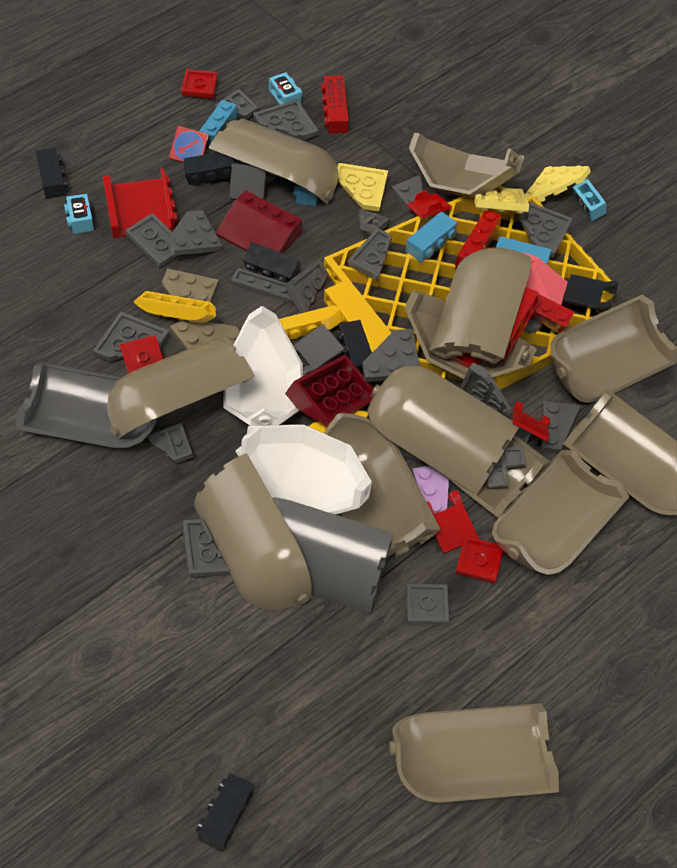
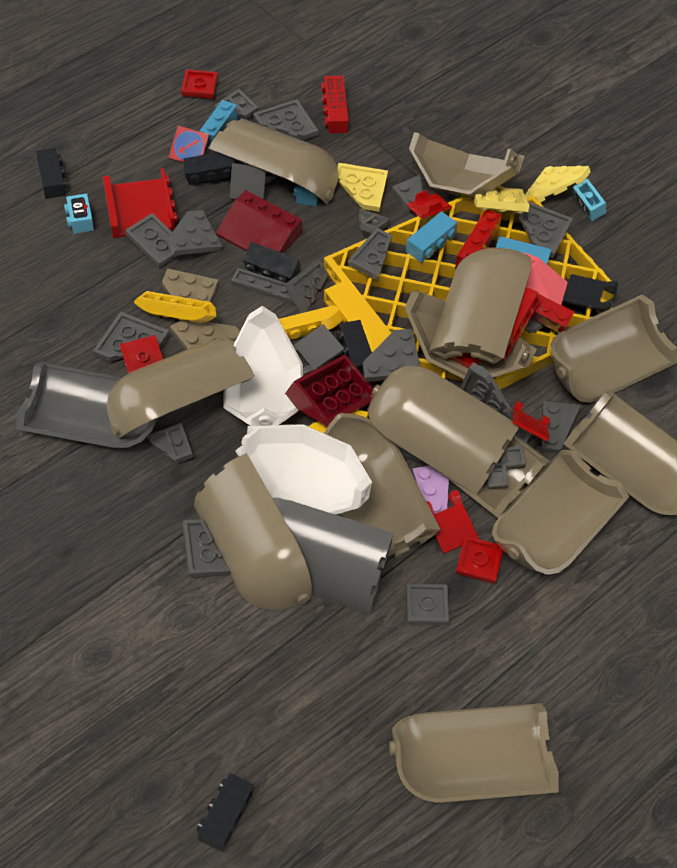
medium azure brick [269,72,302,104] -> none

